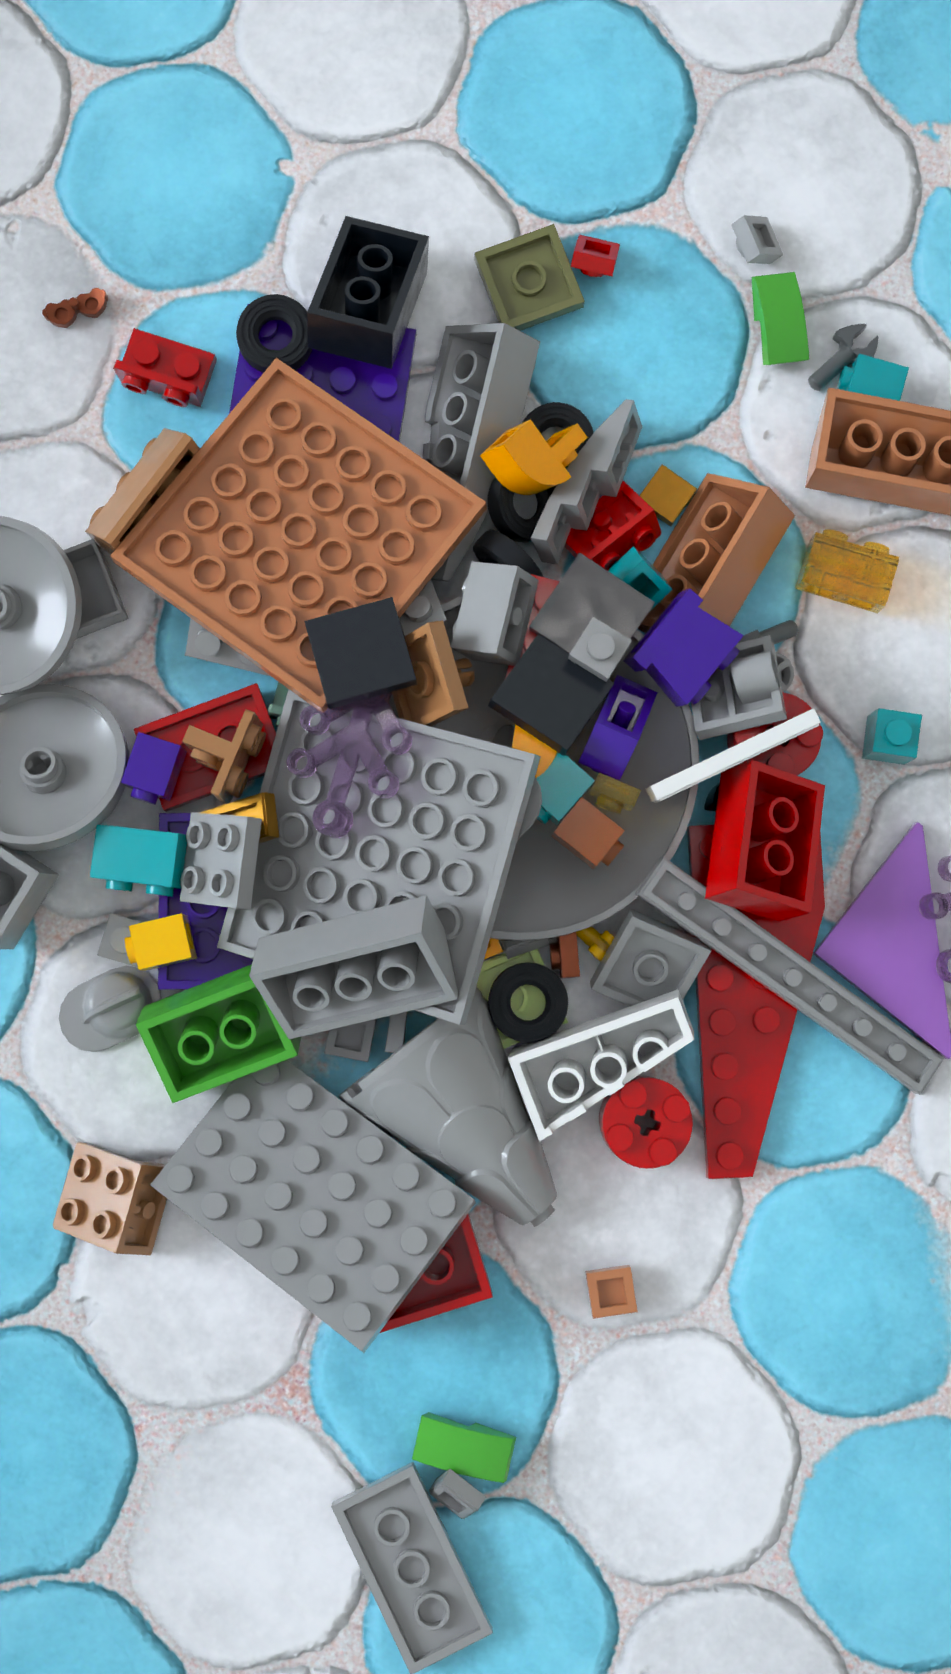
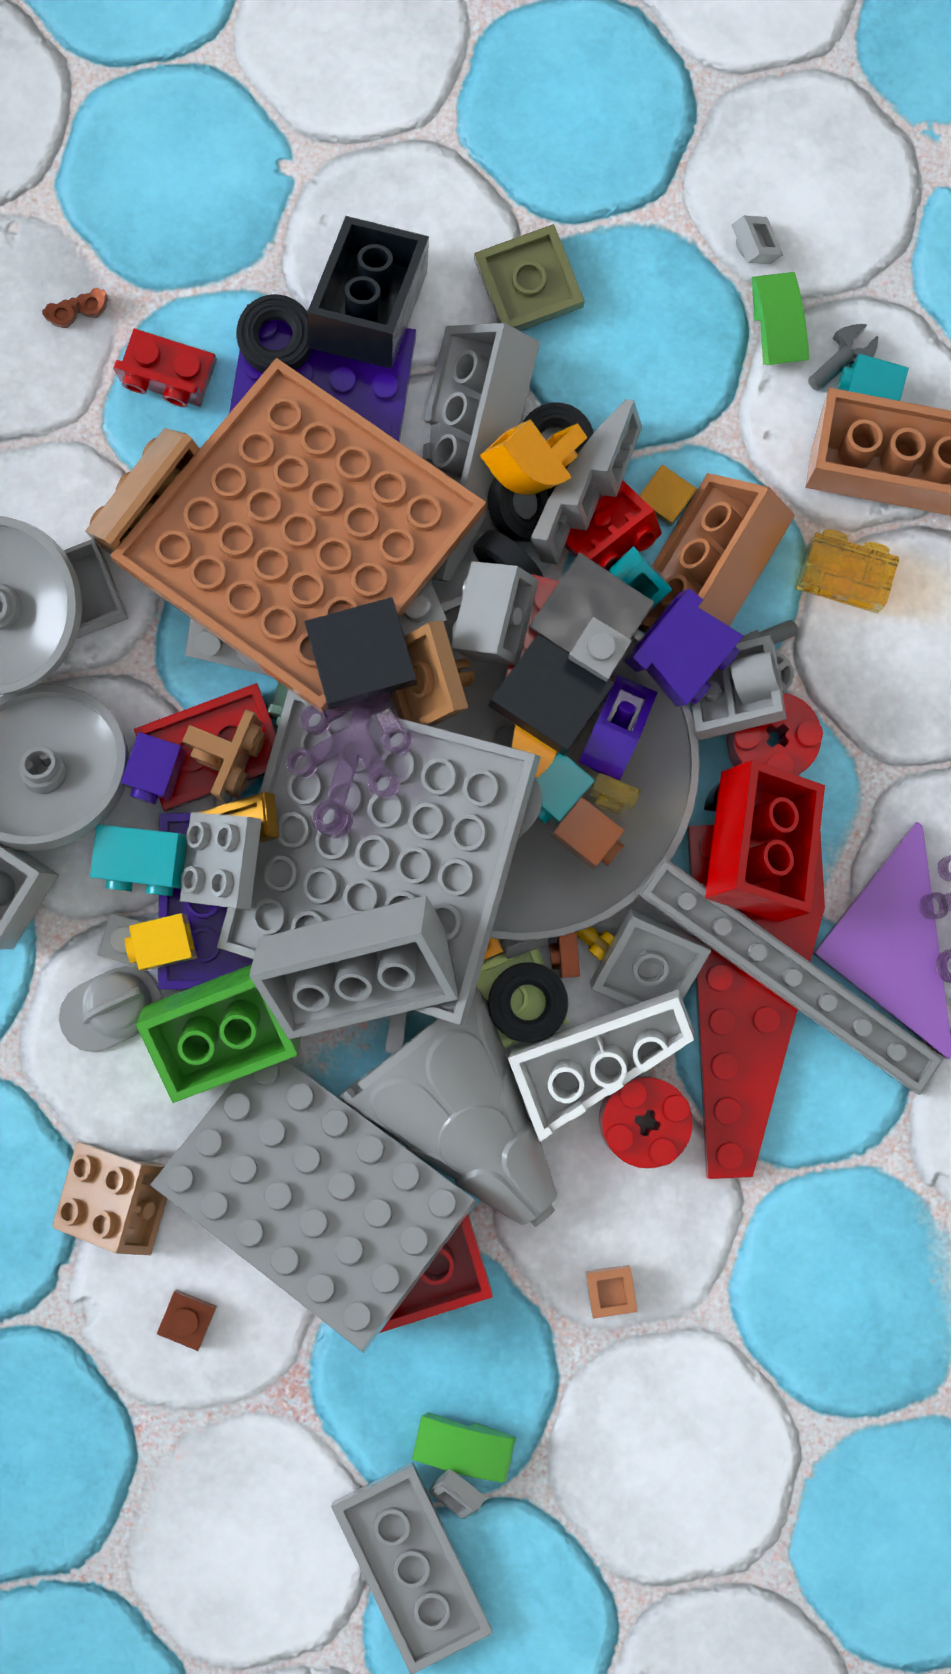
light grey plate [324,1019,377,1062] -> none
red plate [571,234,620,277] -> none
white tile [645,708,821,803] -> none
teal brick [862,708,922,765] -> none
none -> copper plate [157,1289,217,1351]

